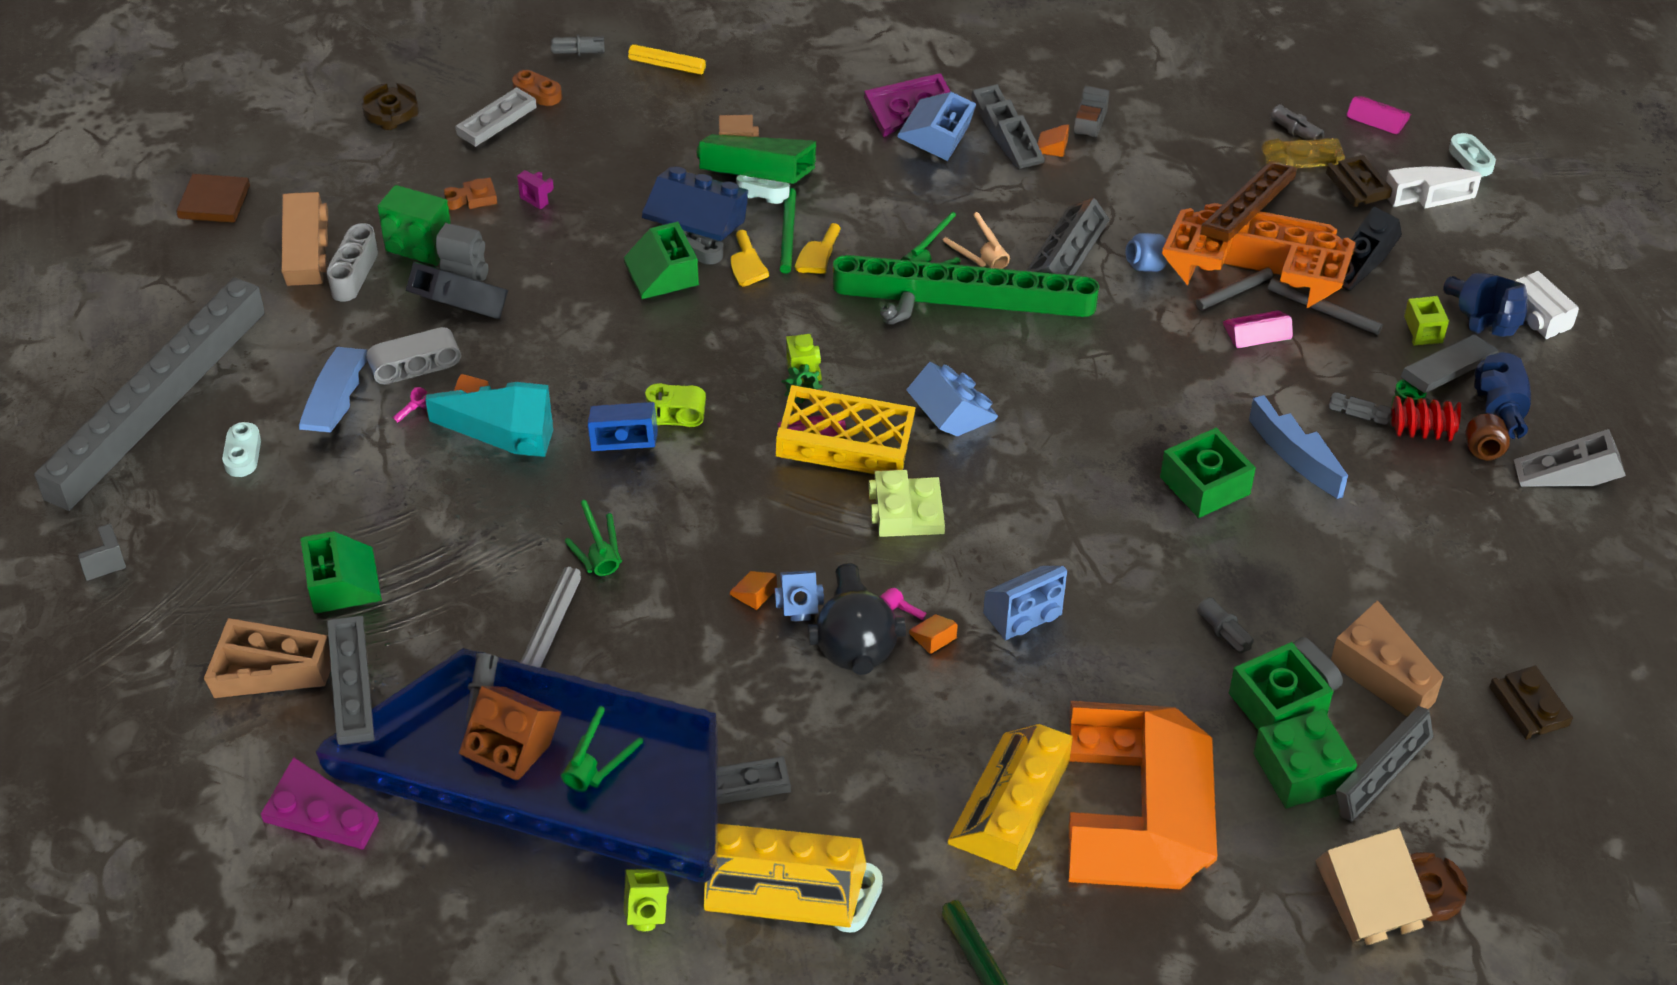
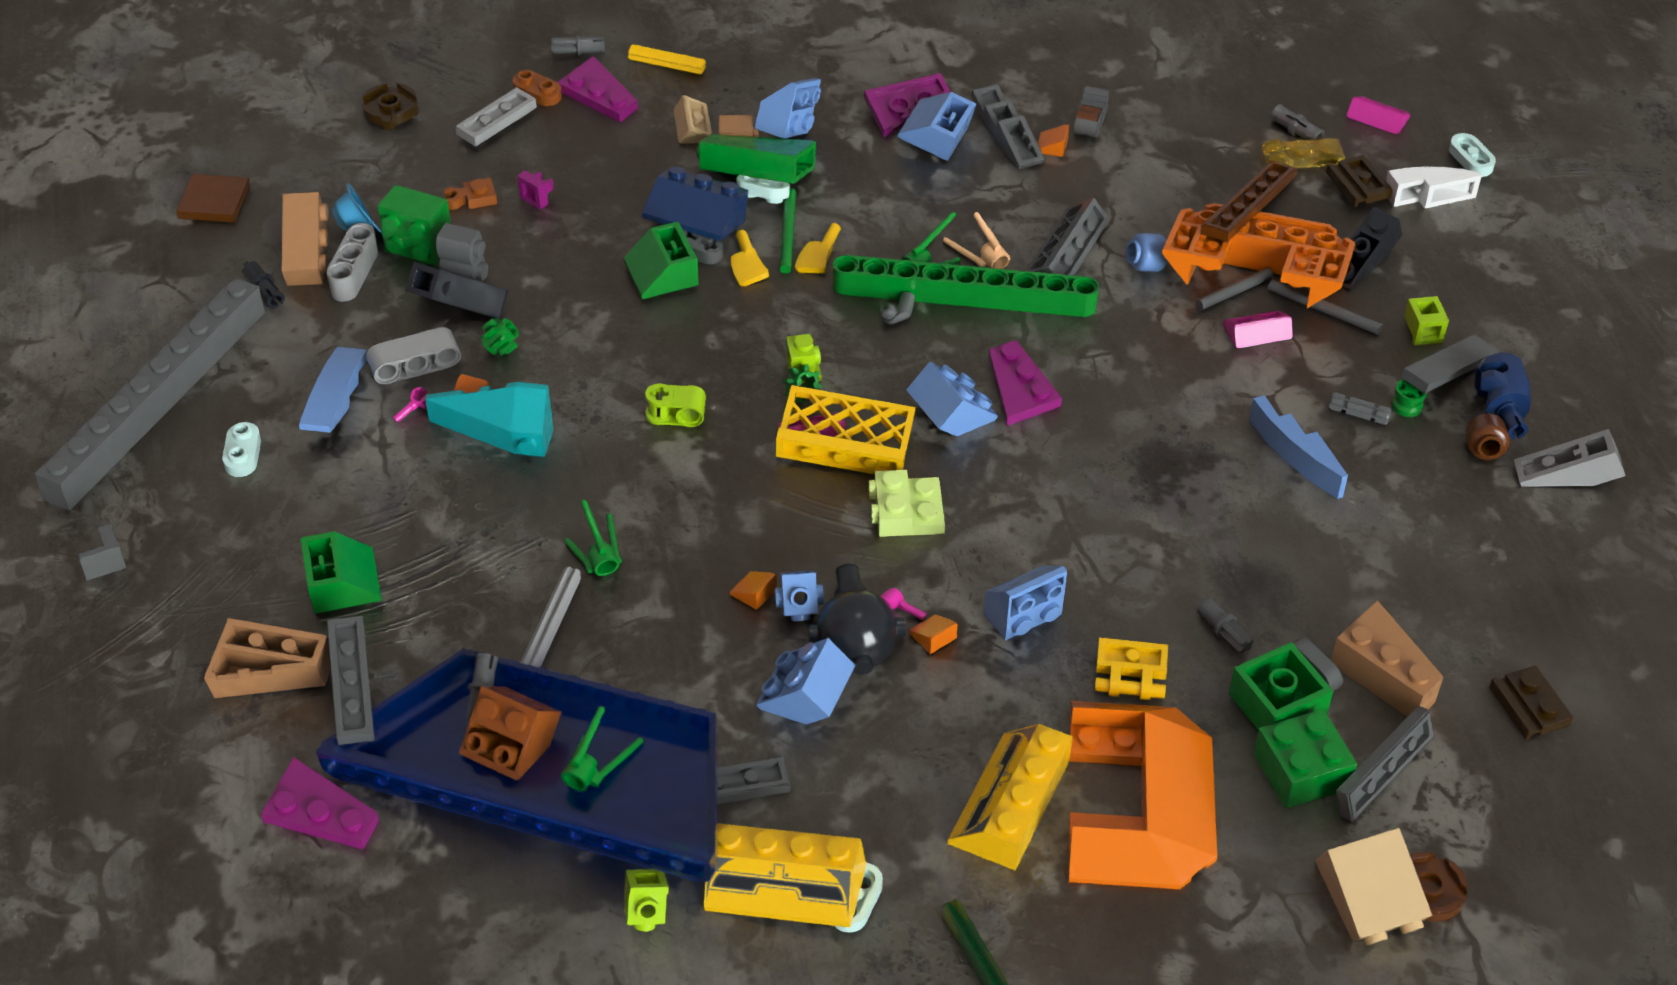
blue brick [588,402,658,451] -> none
green brick [1160,427,1256,519] -> none
red piece [1391,396,1461,441] -> none
dark blue piece [1443,273,1528,337] -> none
white brick [1515,271,1579,339] -> none
none -> black axle [242,261,285,308]
none -> dark azure piece [332,183,382,234]
none -> green gear [481,317,519,356]
none -> magenta wing [557,56,638,122]
none -> tan slope [674,95,712,144]
none -> medium blue slope [755,78,821,139]
none -> medium blue slope [756,638,855,724]
none -> magenta wing [988,340,1062,426]
none -> yellow plate [1095,637,1168,701]

